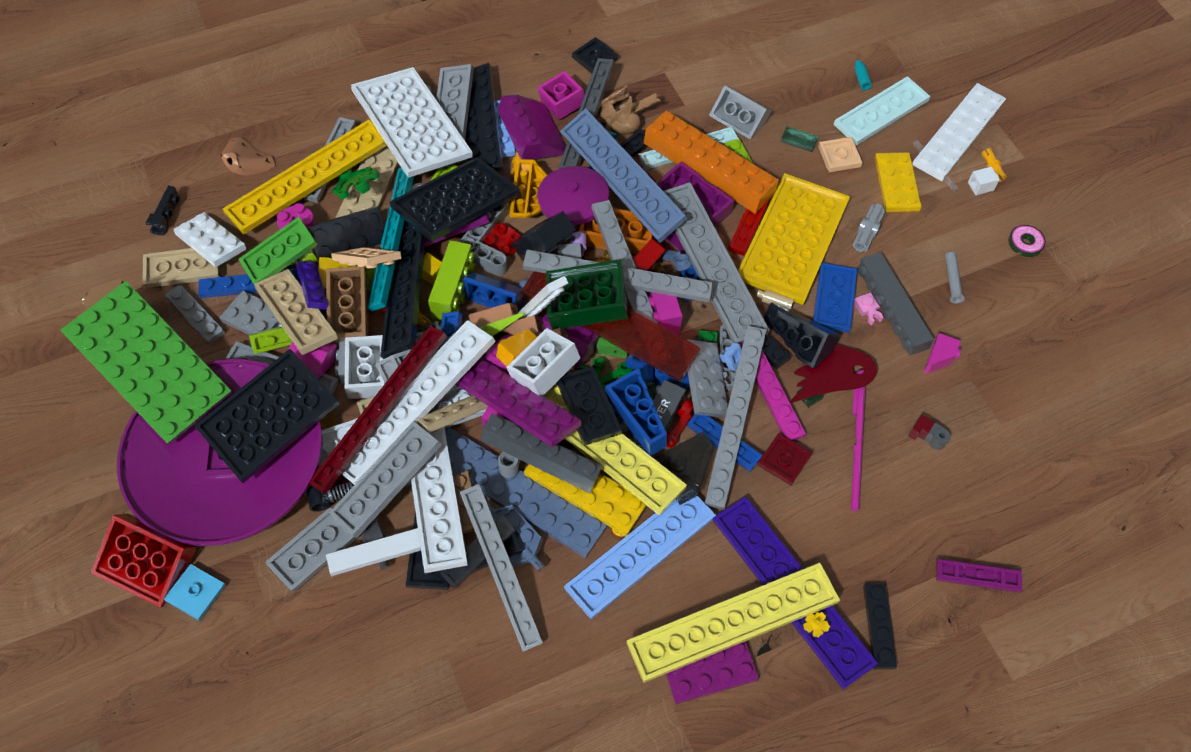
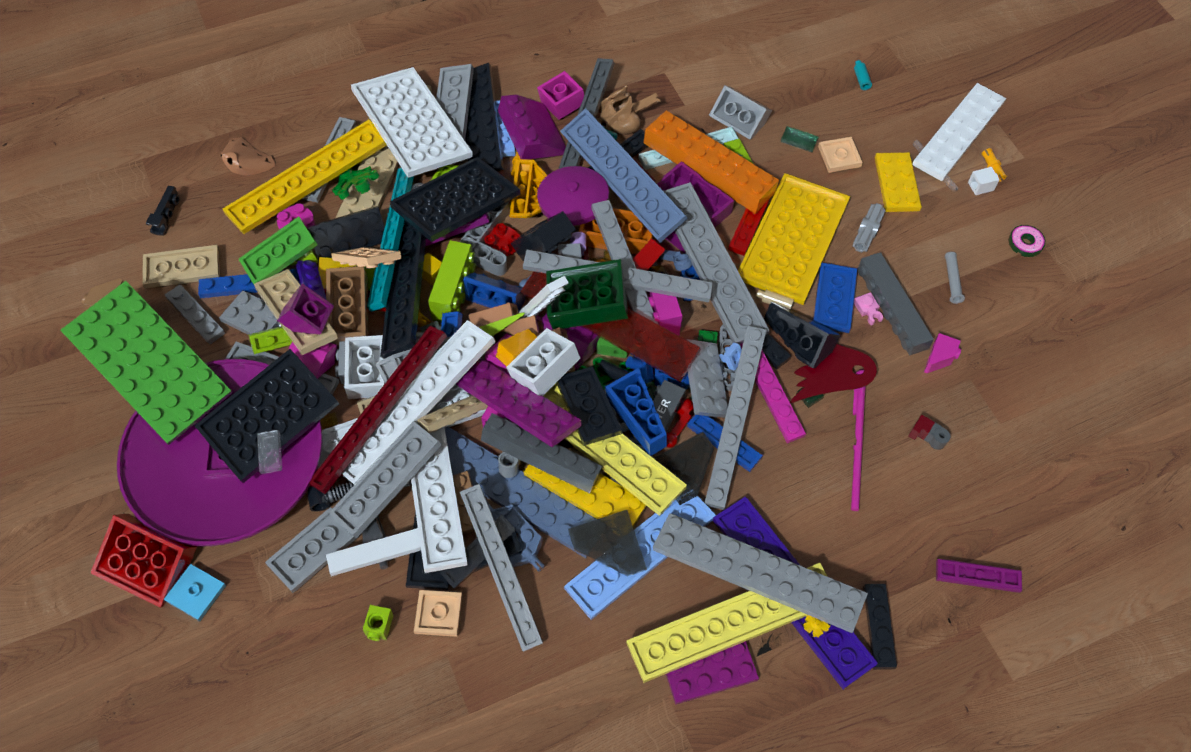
white plate [174,212,246,267] -> none
black plate [572,37,618,74] -> none
dark red plate [757,433,813,486] -> none
light aqua plate [833,76,930,145] -> none
none -> clear plate [257,430,282,474]
none -> magenta slope [277,283,334,335]
none -> lime brick [363,605,394,641]
none -> light nougat plate [414,590,462,637]
none -> clear smoke plate [568,510,647,577]
none -> black cylinder [598,359,630,380]
none -> light grey plate [653,513,868,633]

